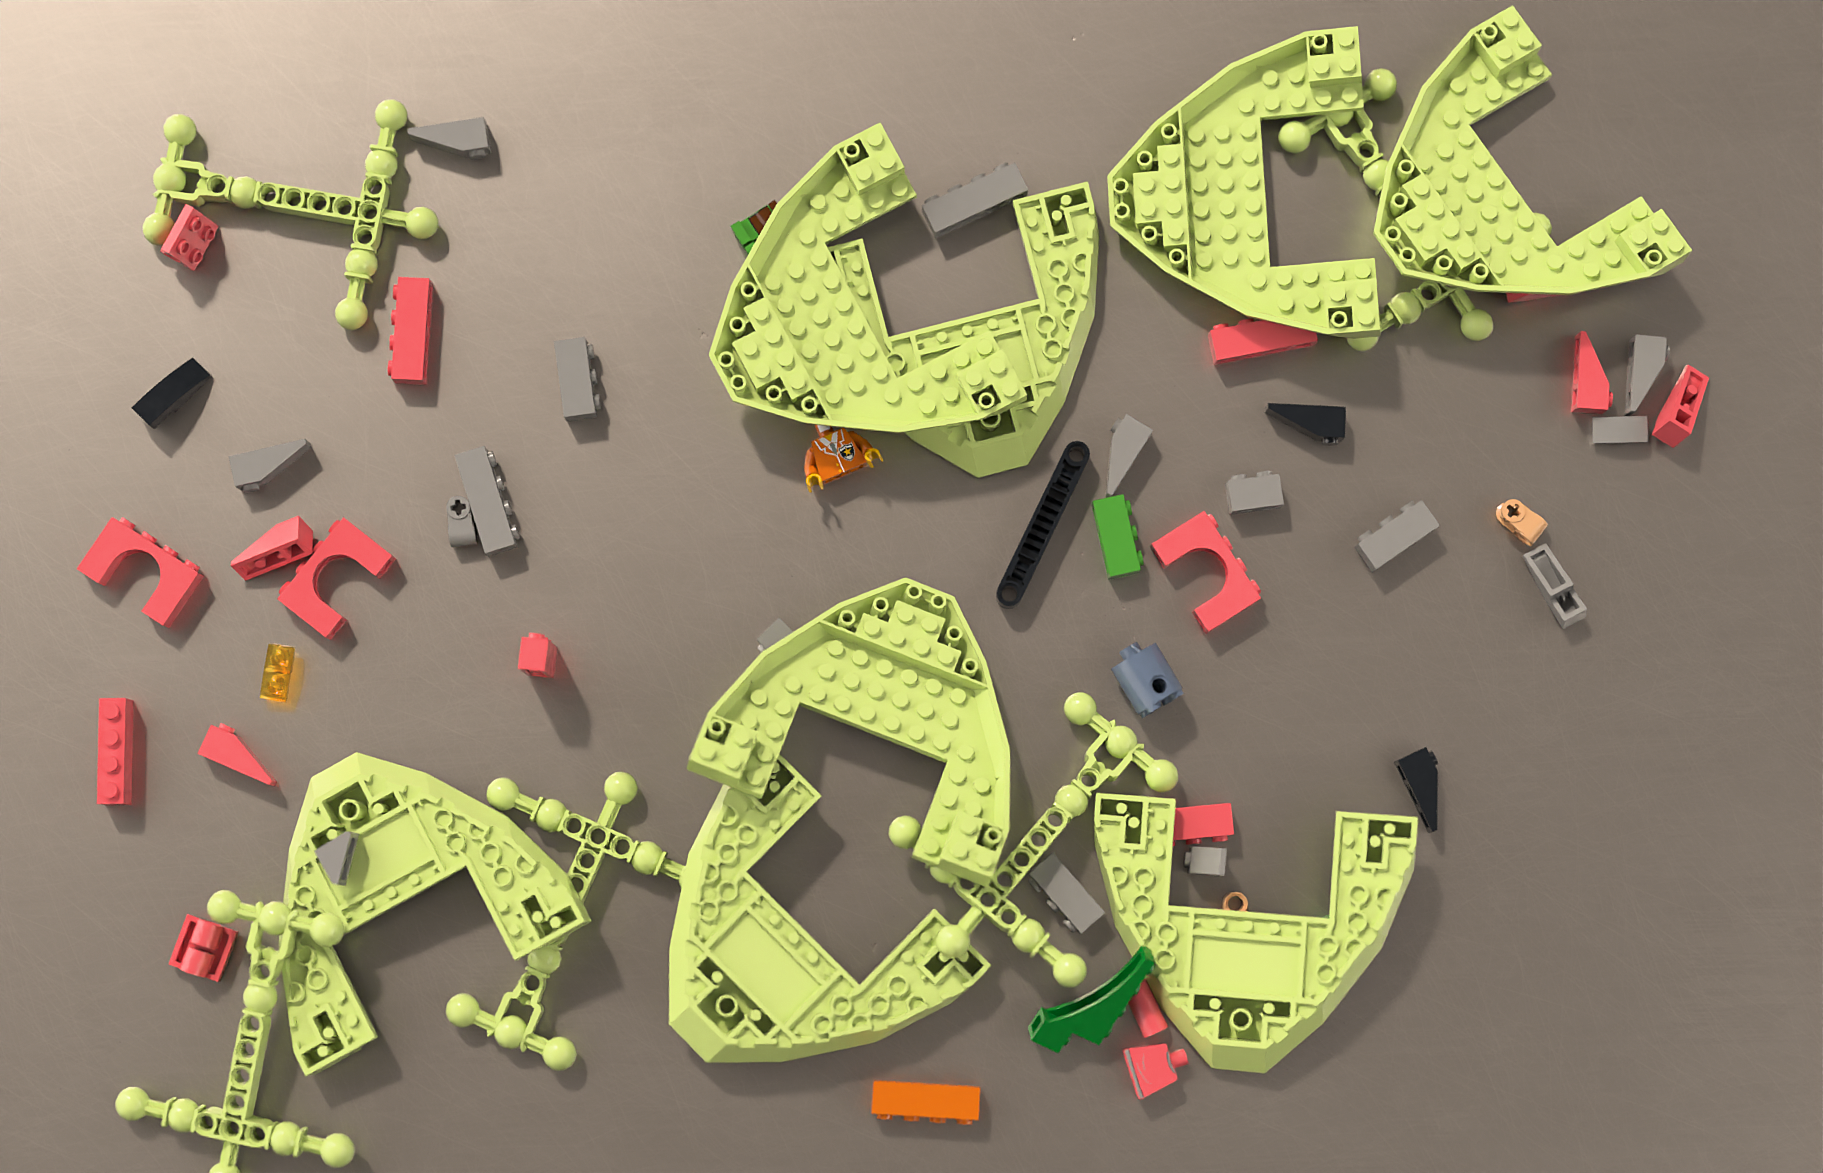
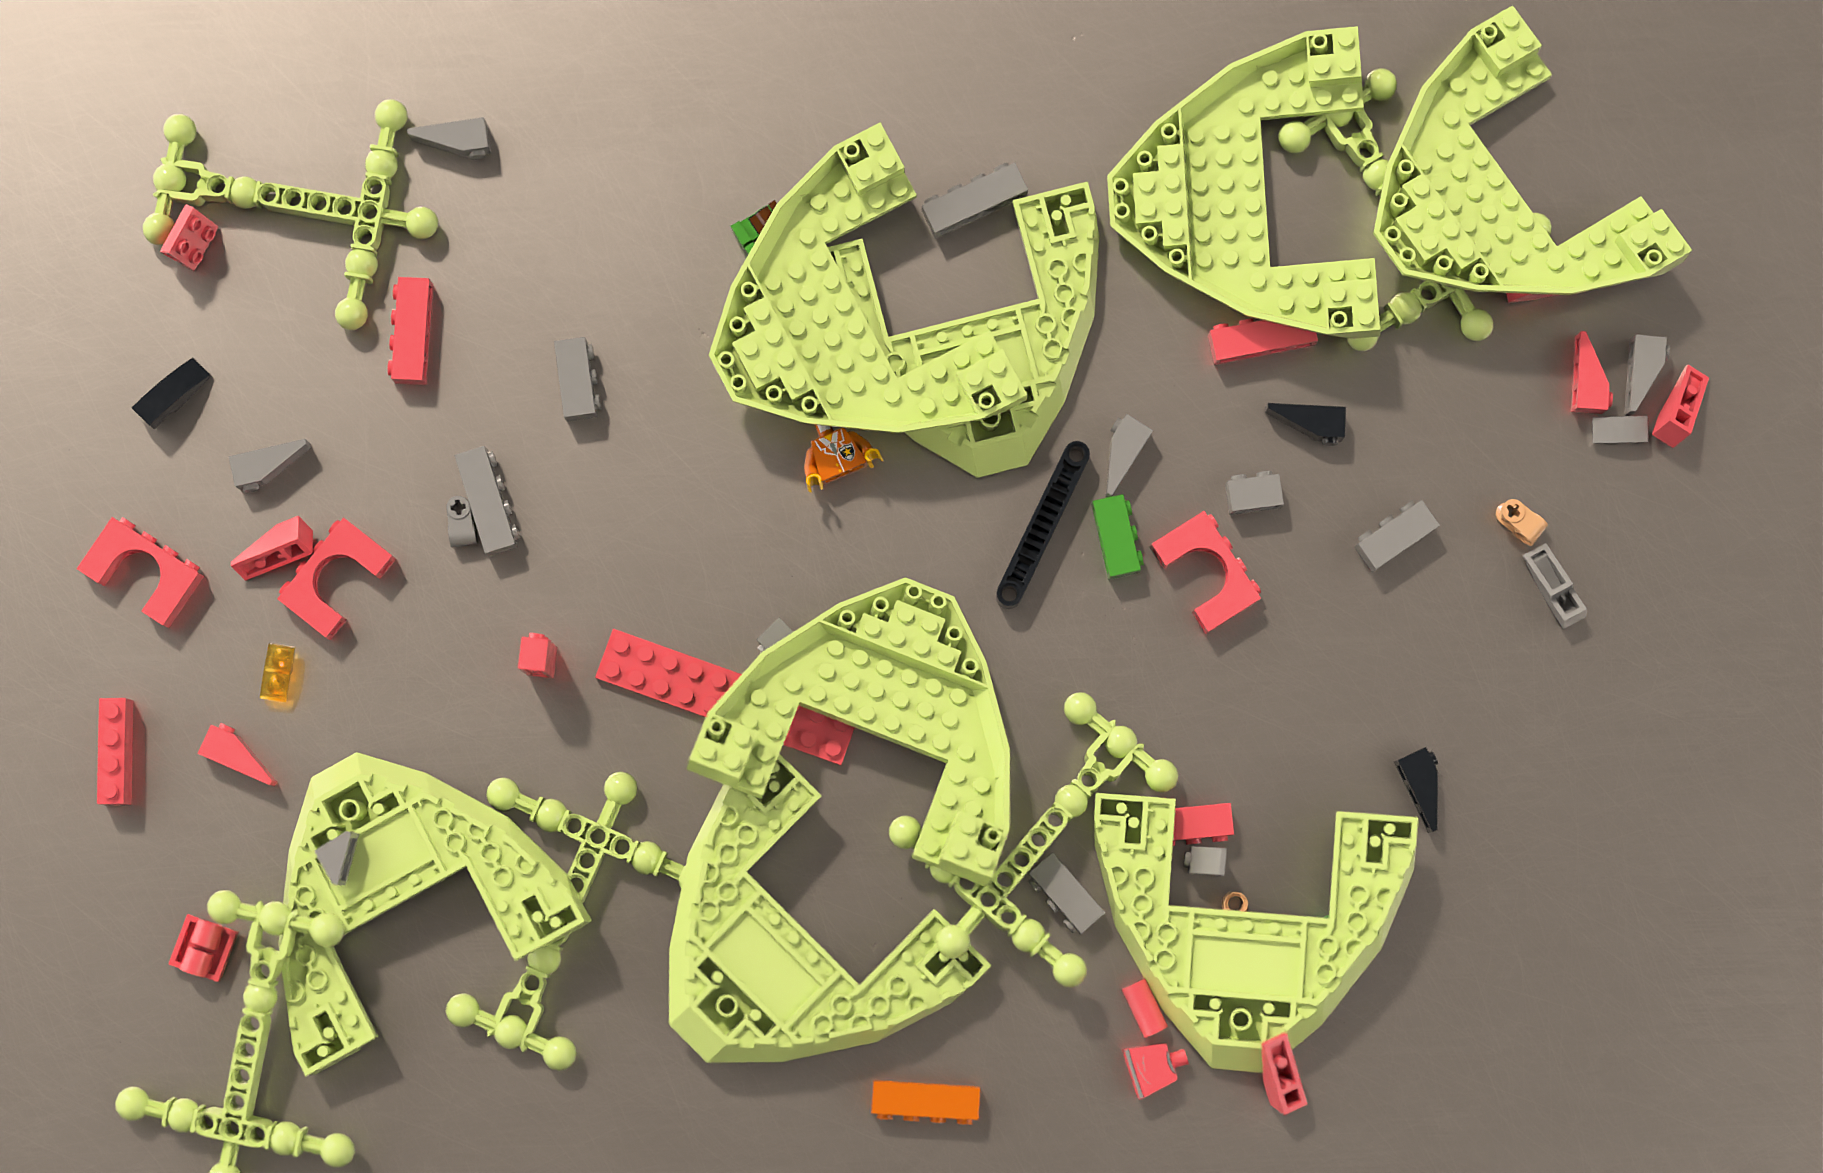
green arch [1028,945,1155,1053] -> none
sand blue cylinder [1111,642,1184,718] -> none
none -> coral plate [595,629,855,766]
none -> coral slope [1261,1032,1308,1115]

